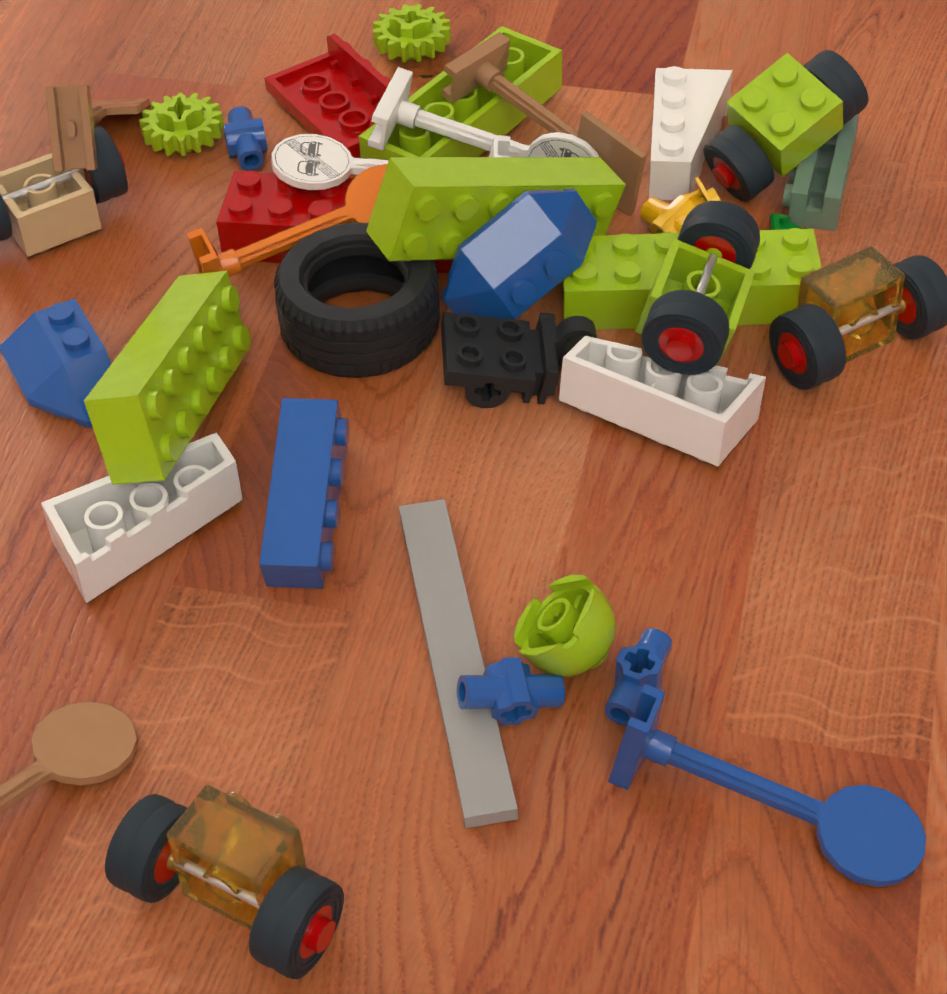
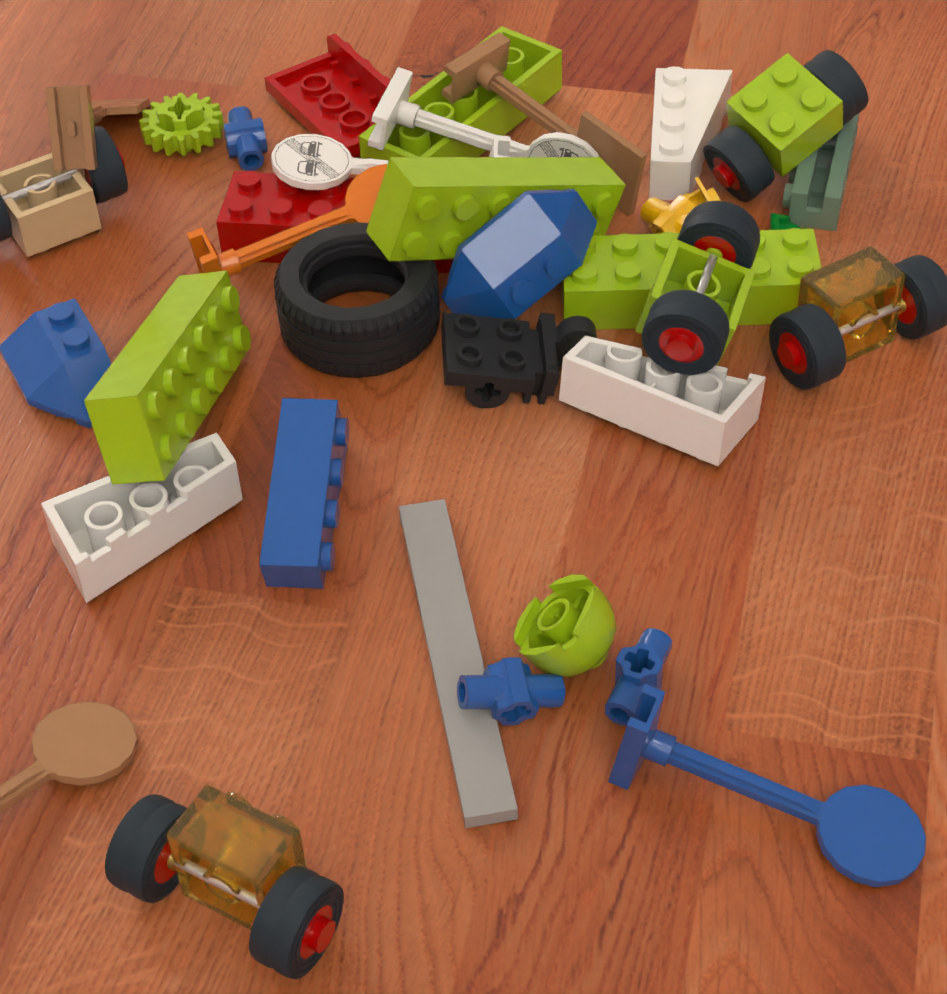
lime gear [372,4,451,63] -> none

